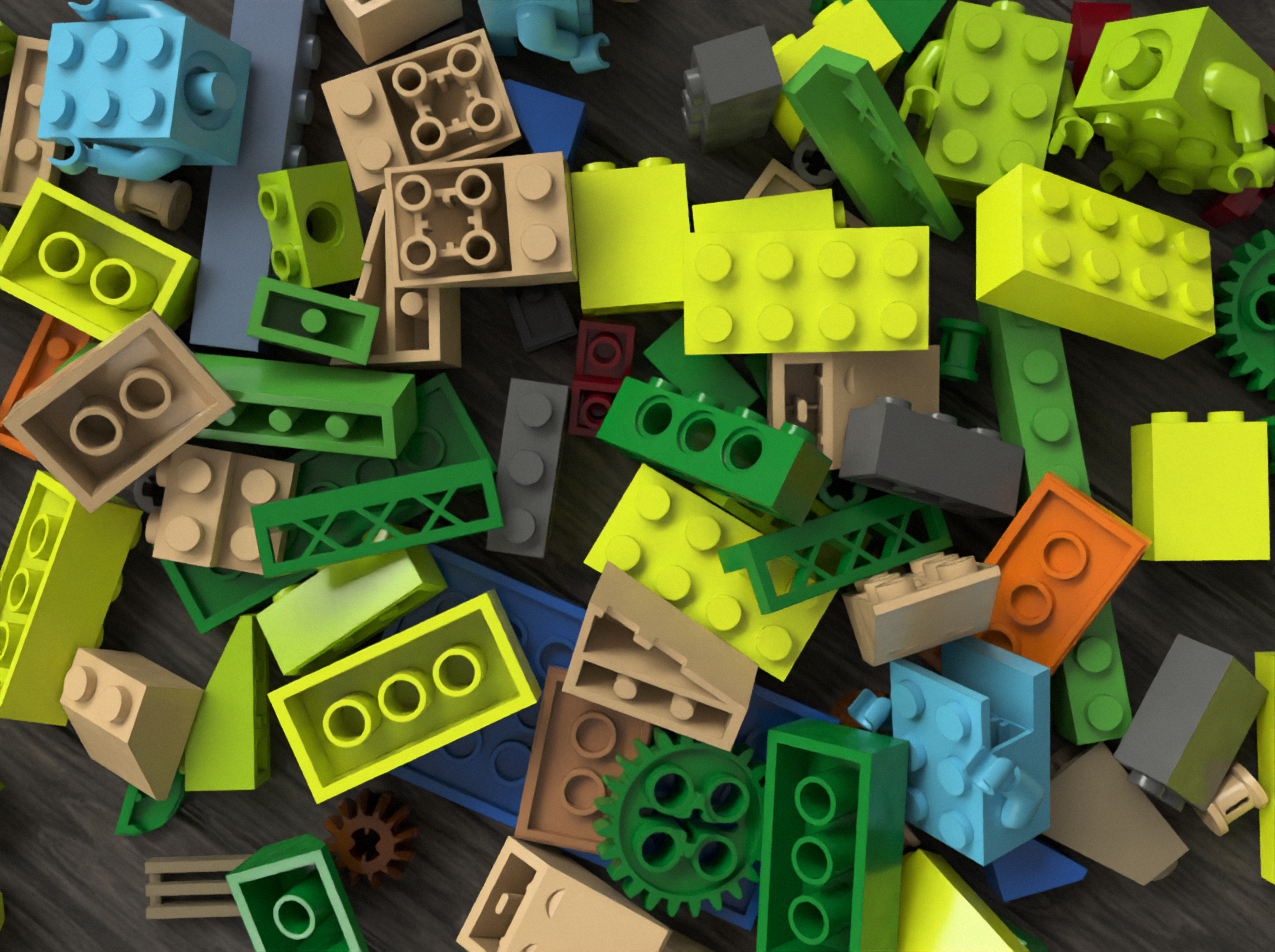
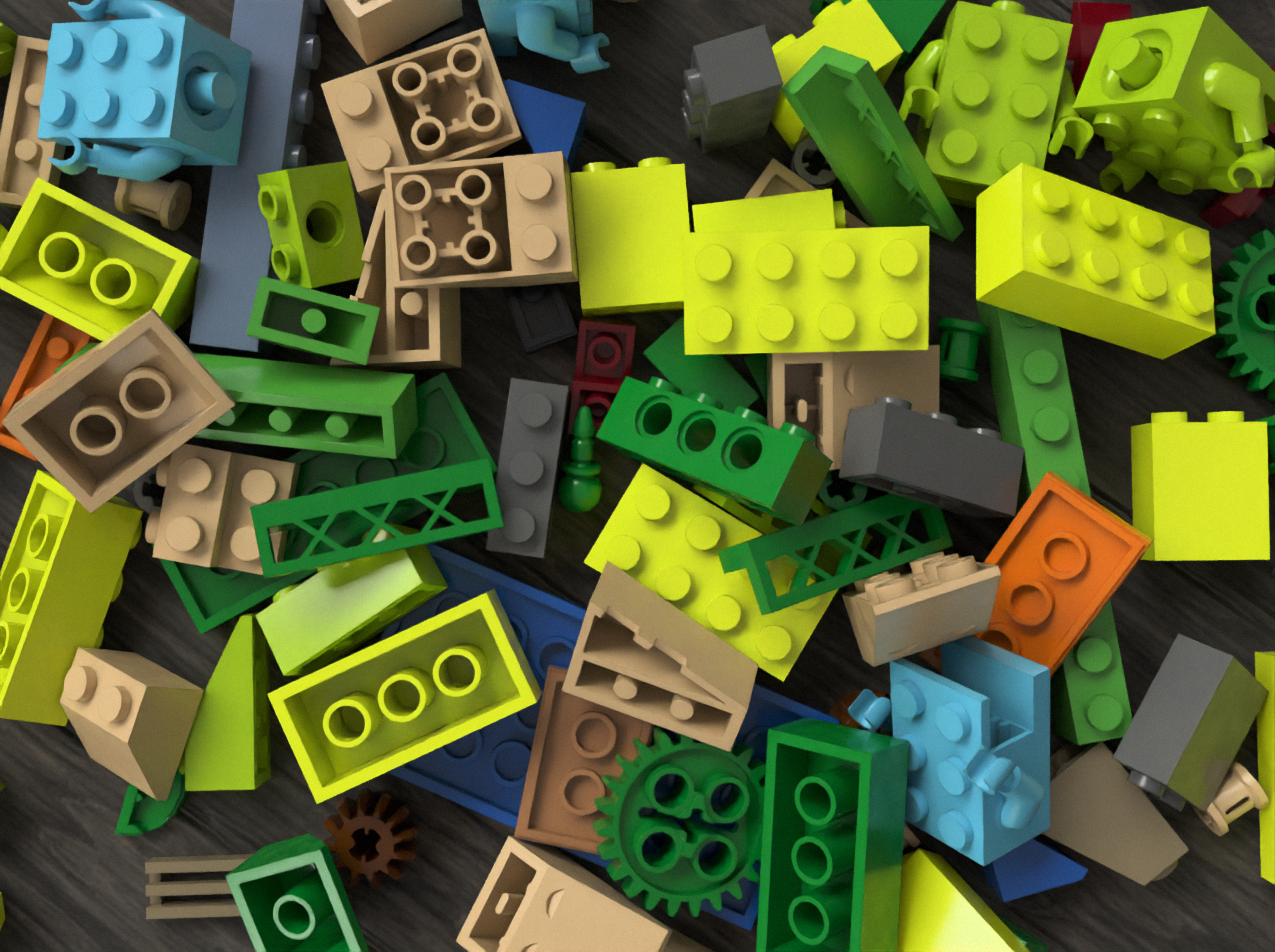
none -> green bar [557,406,602,513]

